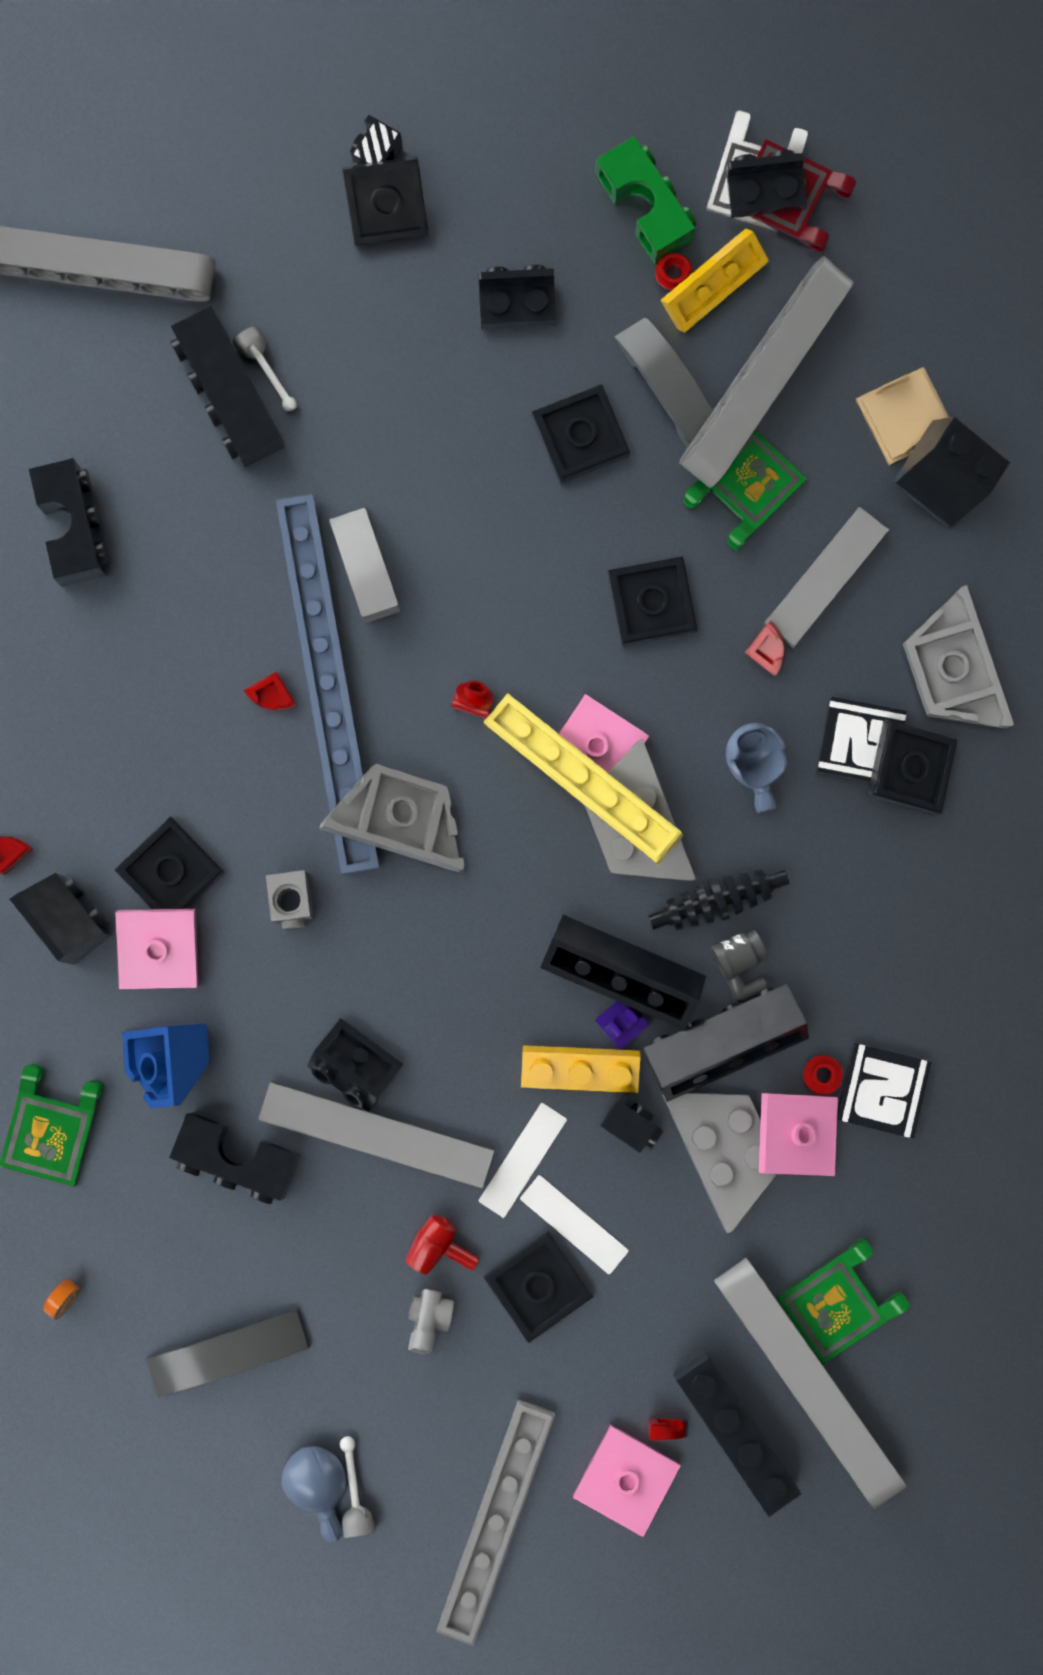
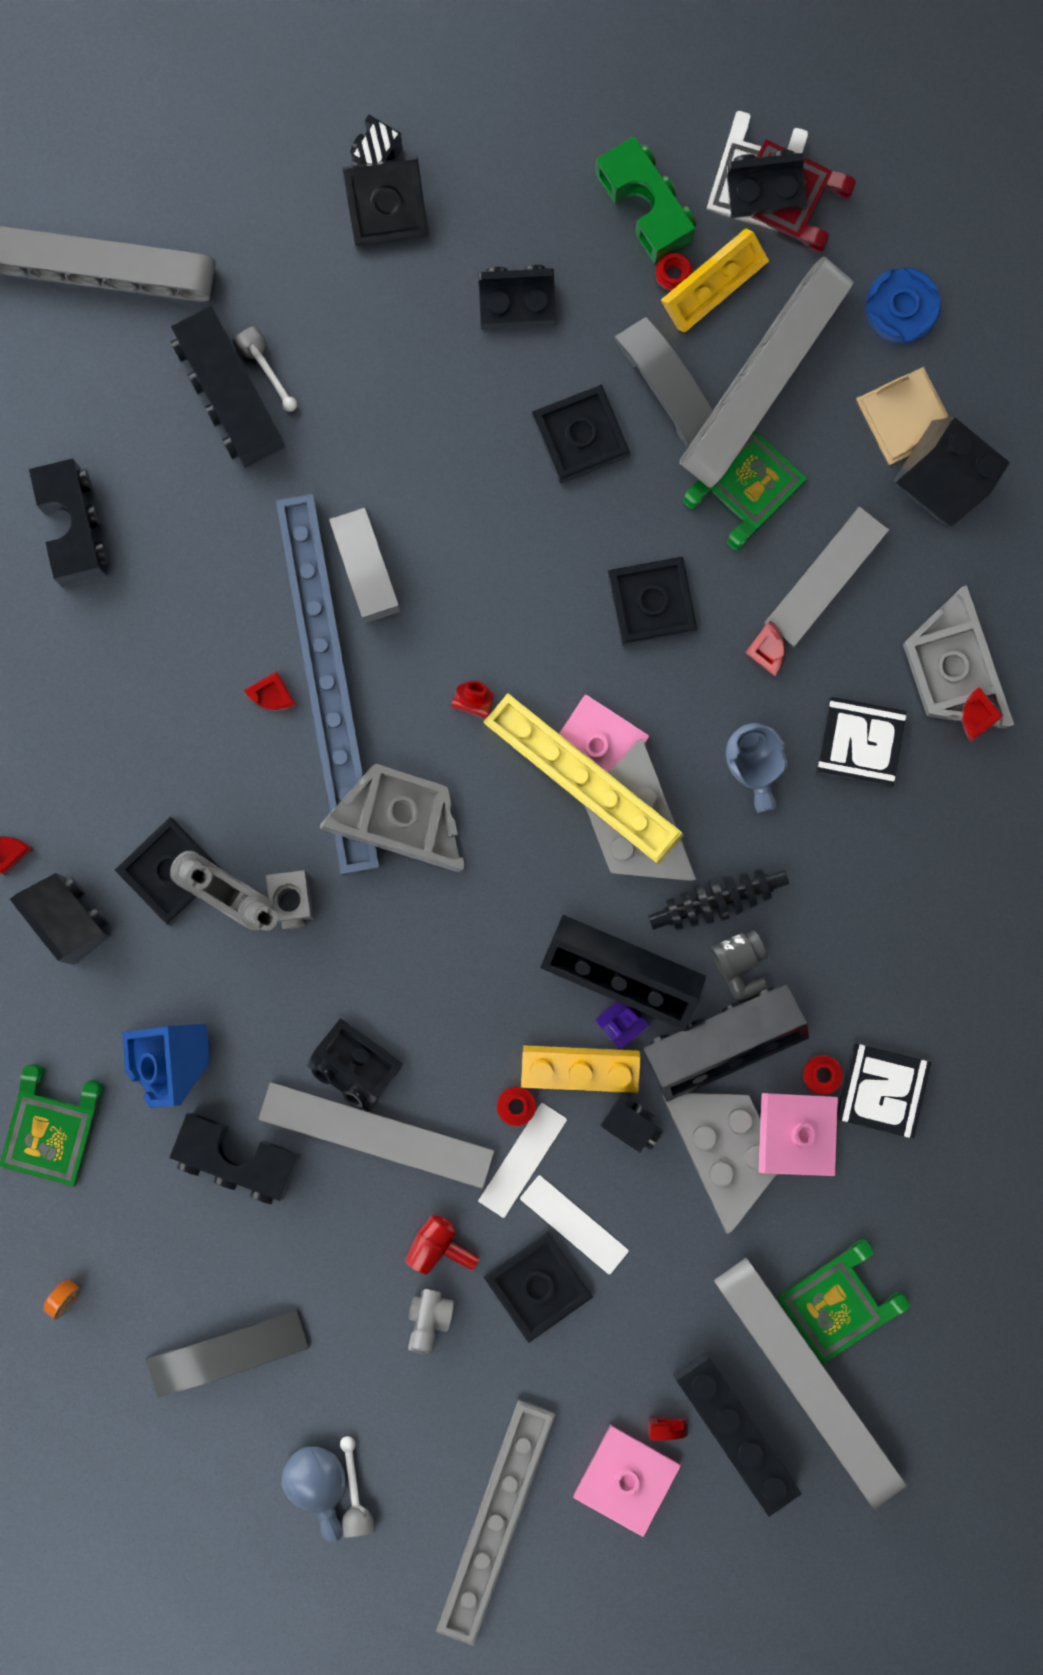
bright pink plate [116,909,199,989] -> none
black tile [867,720,957,815] -> none
none -> light grey connector [170,851,278,931]
none -> red plate [497,1087,536,1126]
none -> blue tile [865,267,941,344]
none -> red tile [962,687,1003,742]

